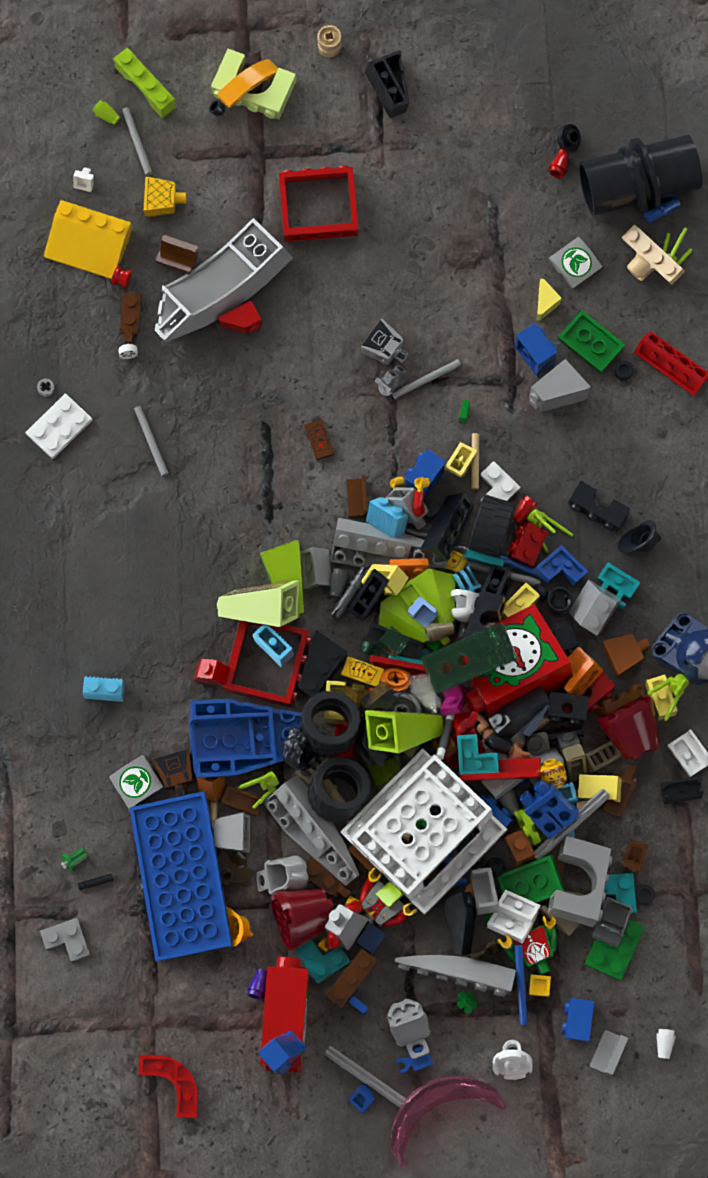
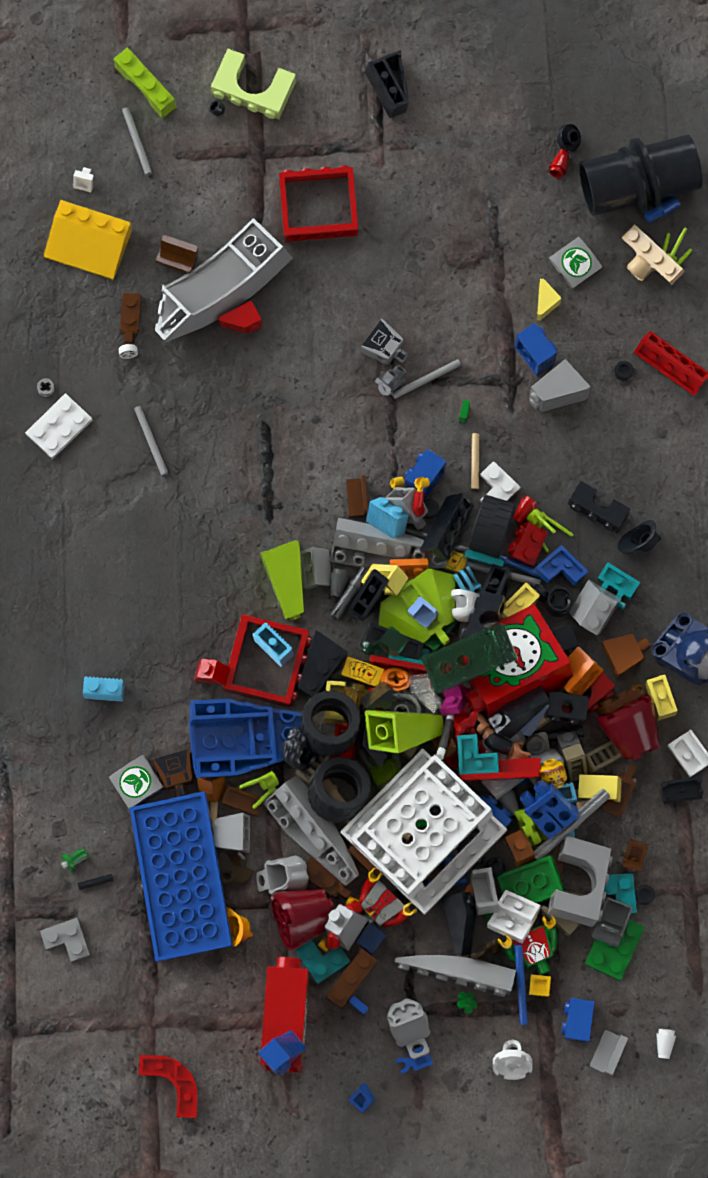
lime cone [92,100,120,125] -> none
red wheel [111,266,132,289] -> none
yellow torso [144,177,187,217] -> none
light orange slope [217,59,278,108] -> none
yellowish green slope [217,580,299,627] -> none
dark purple cone [247,969,267,1000] -> none
reddish brown tile [304,419,334,461] -> none
tan wheel [318,25,341,58] -> none
light grey axle [325,1046,410,1110] -> none
lime slope [375,881,403,909] -> none
clear pink windscreen [391,1076,506,1168] -> none
dark tan cone [425,622,455,642] -> none
light yellow slope [444,442,477,477] -> none
green plate [557,310,625,374] -> none
lime plant [648,674,689,721] -> none

